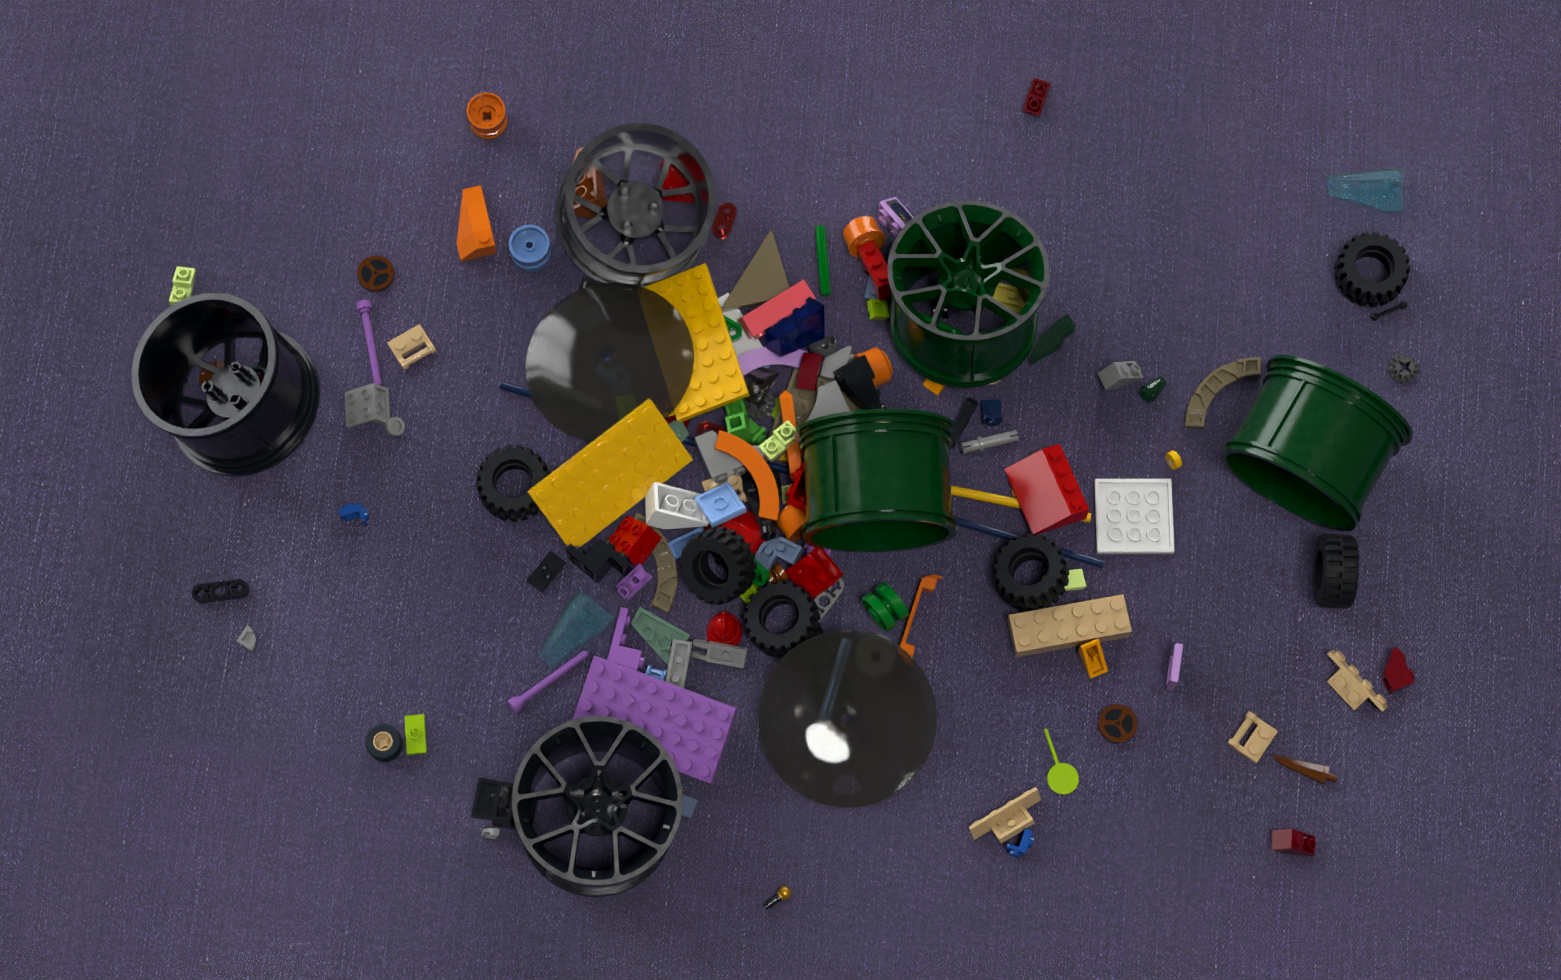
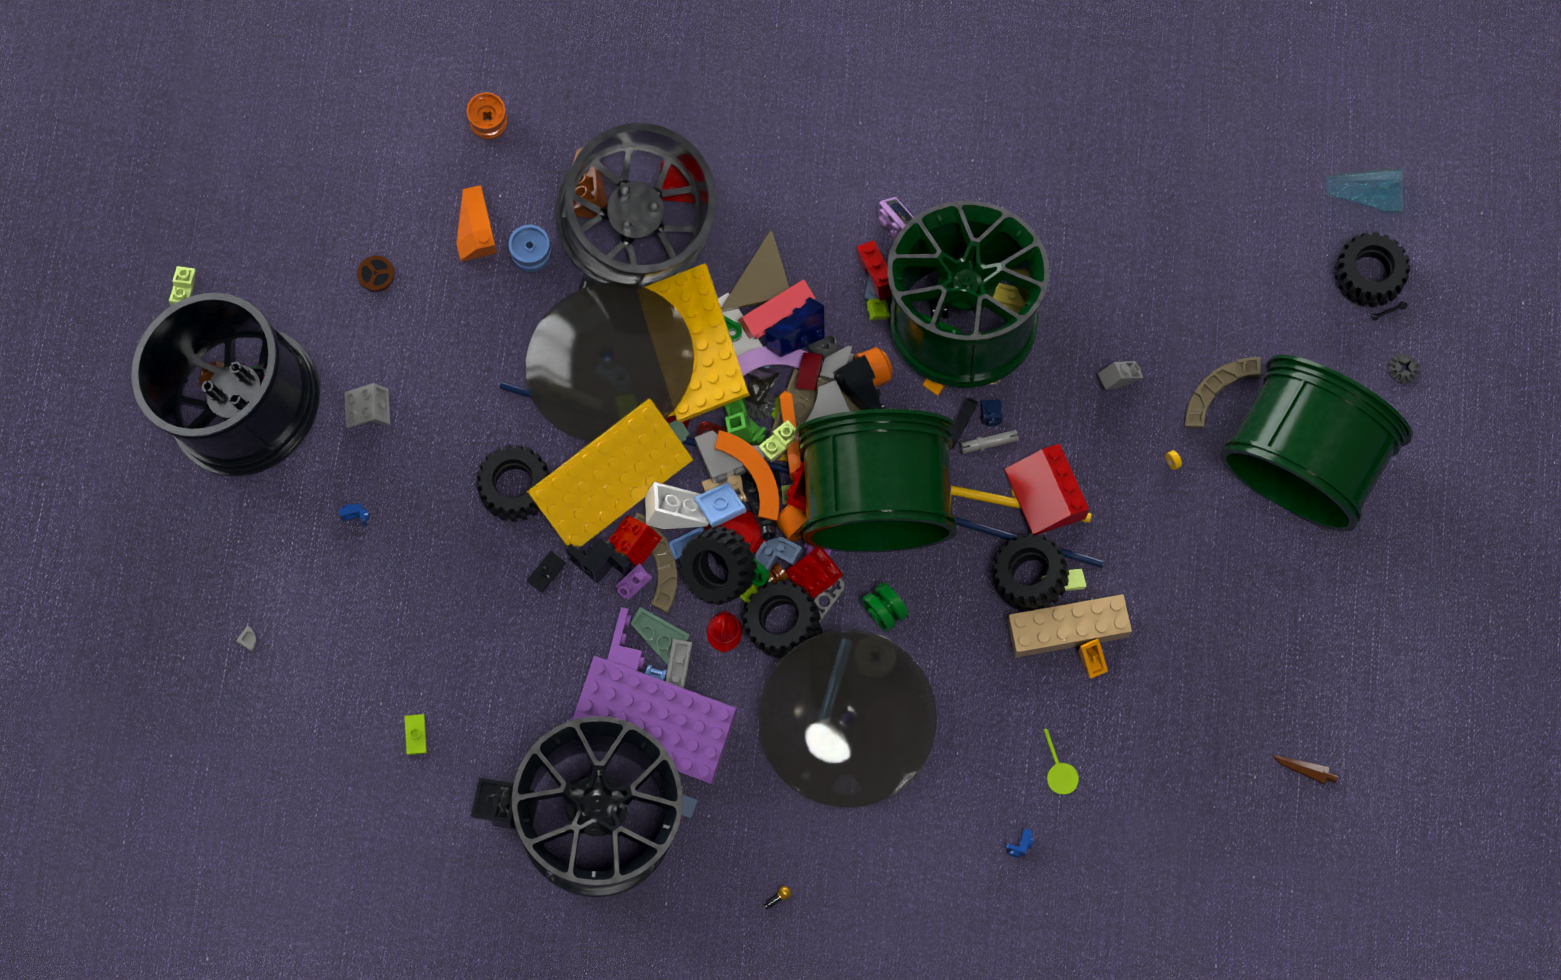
black beam [192,579,249,603] -> none
medium lavender piece [356,300,382,385] -> none
black wheel [366,724,403,762] -> none
light grey tile [385,417,405,436] -> none
tan plate [387,324,437,371] -> none
light grey tile [481,828,502,840] -> none
medium lavender piece [507,651,588,713] -> none
clear light blue wedge [537,589,615,667] -> none
light grey hinge [691,639,747,668] -> none
clear red plate [712,203,737,239] -> none
green axle [815,225,831,296] -> none
orange wheel [842,216,886,258] -> none
orange piece [898,574,942,666] -> none
tan bracket [969,787,1041,844] -> none
dark red slope [1022,78,1051,117] -> none
clear green slope [1028,314,1076,366] -> none
white tile [1094,479,1174,554] -> none
reddish brown tile [1098,704,1138,744] -> none
clear green cone [1139,377,1167,403] -> none
lavender tile [1166,643,1183,691] -> none
tan plate [1227,711,1278,764] -> none
dark red slope [1271,829,1316,856] -> none
black tyre [1312,533,1359,609] -> none
tan bracket [1327,649,1388,711] -> none
dark red slope [1381,647,1415,695] -> none

